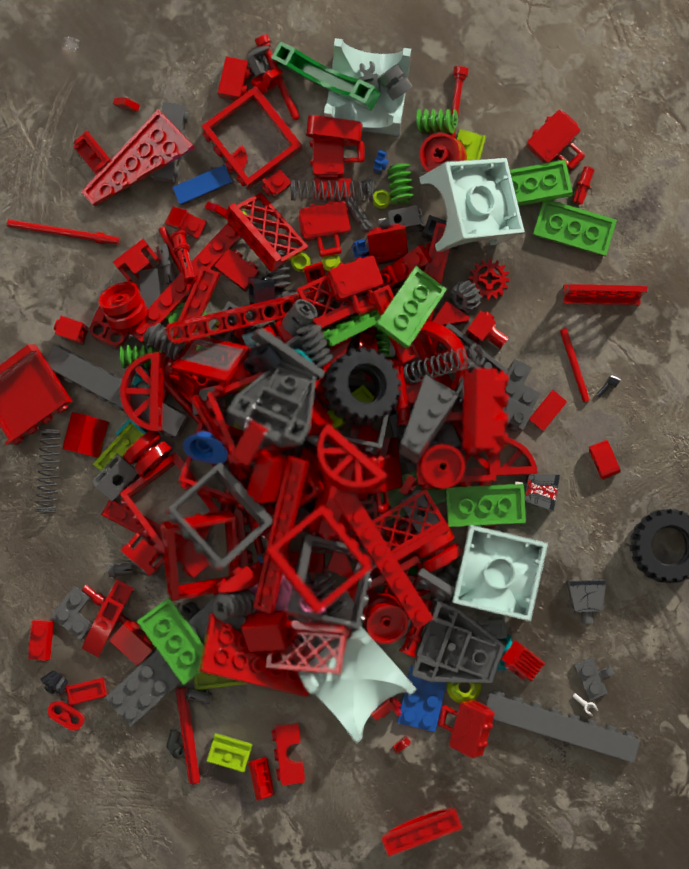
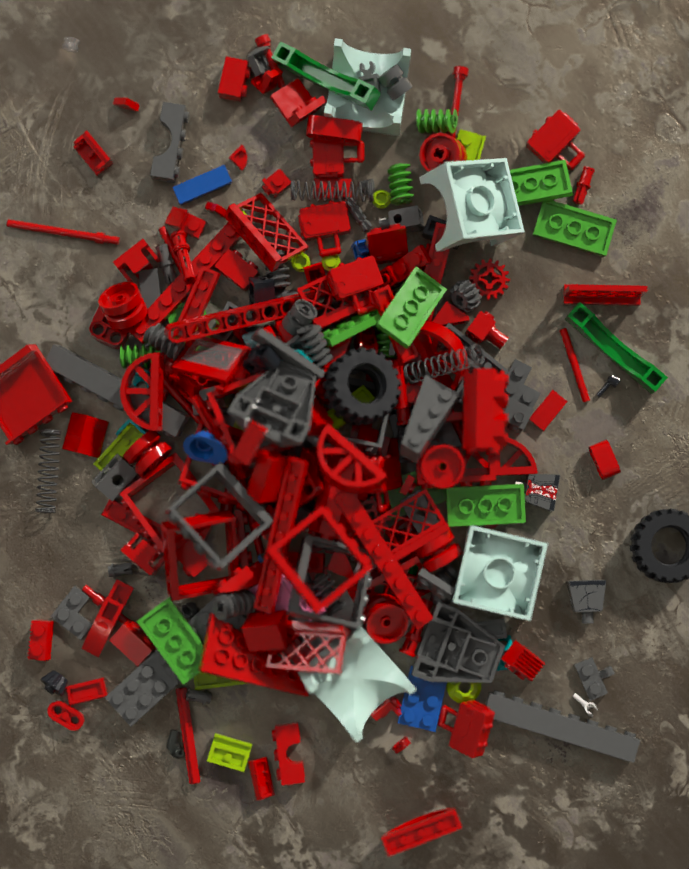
red brick [54,316,89,346] -> none
wing [81,109,196,206] -> none
red window [201,86,302,190] -> none
blue plate [373,150,389,175] -> none
none -> red bracket [270,78,327,128]
none -> green arch [564,302,668,394]

